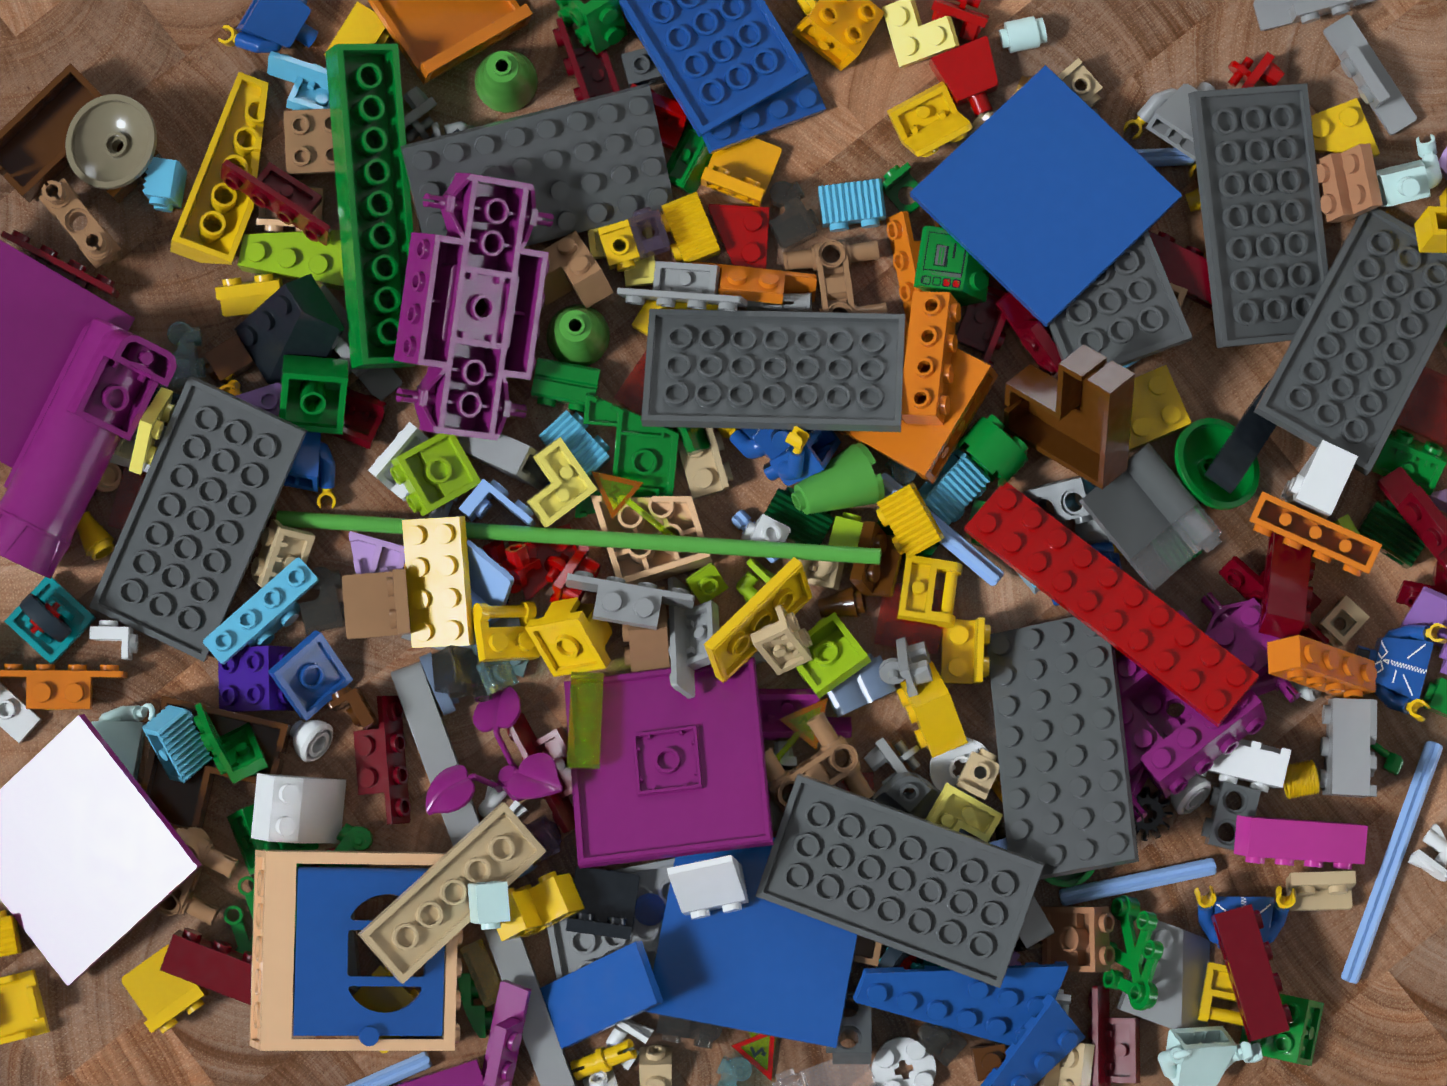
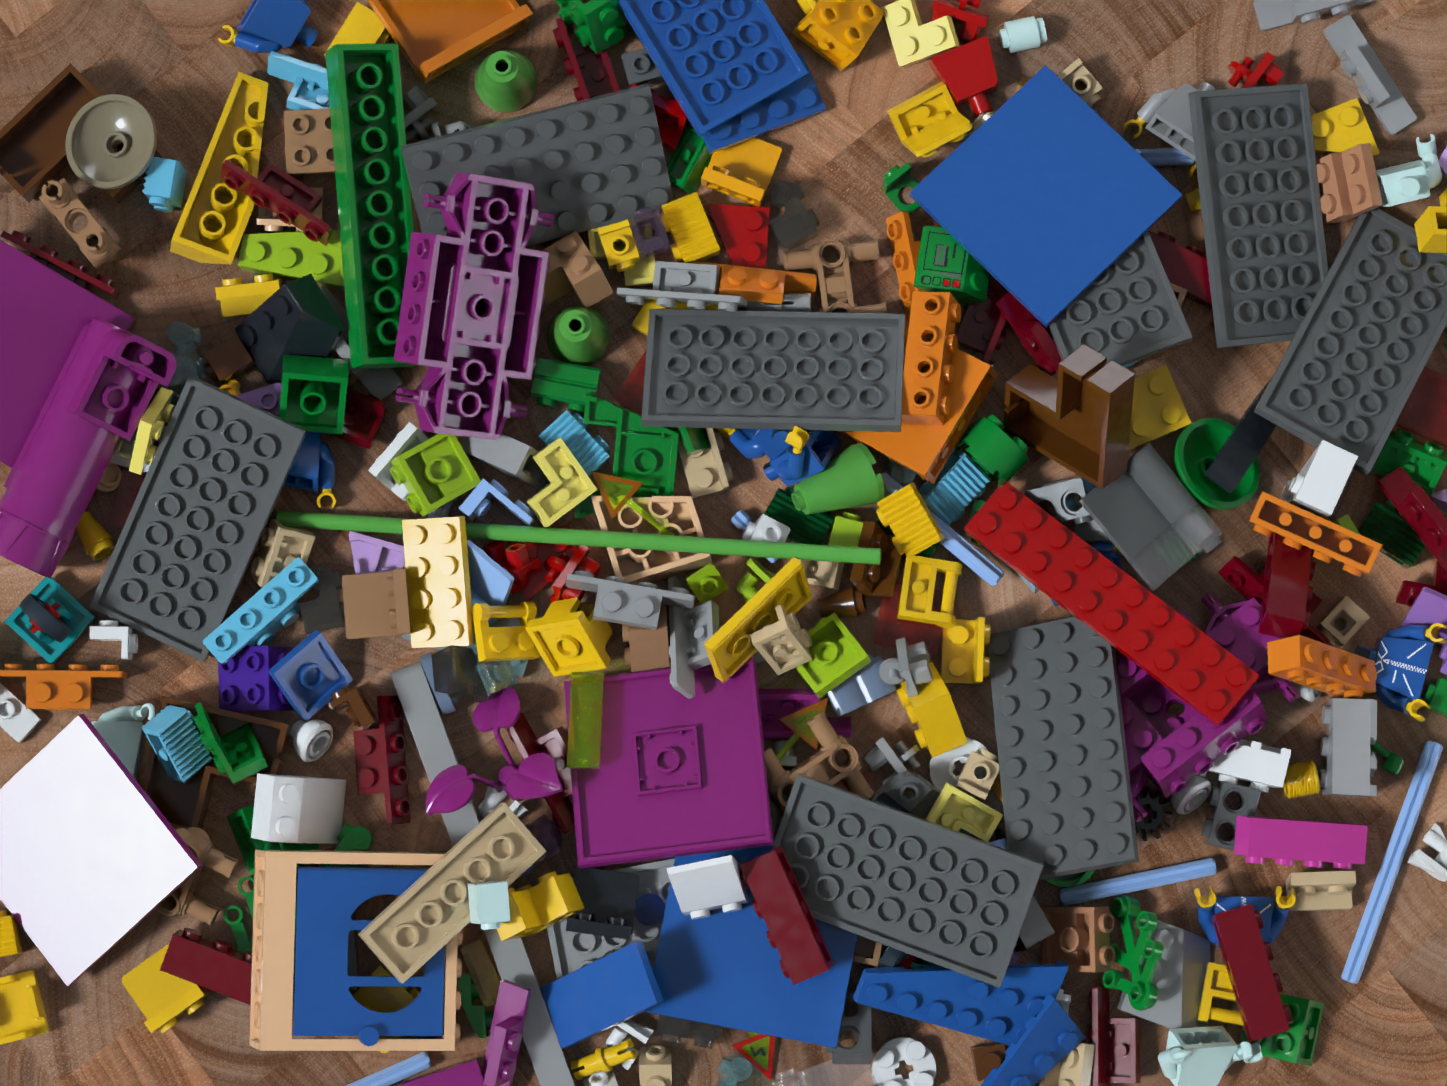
medium azure brick [818,178,886,232] -> none
clear smoke brick [917,1022,968,1067] -> none
none -> dark red brick [739,845,834,985]

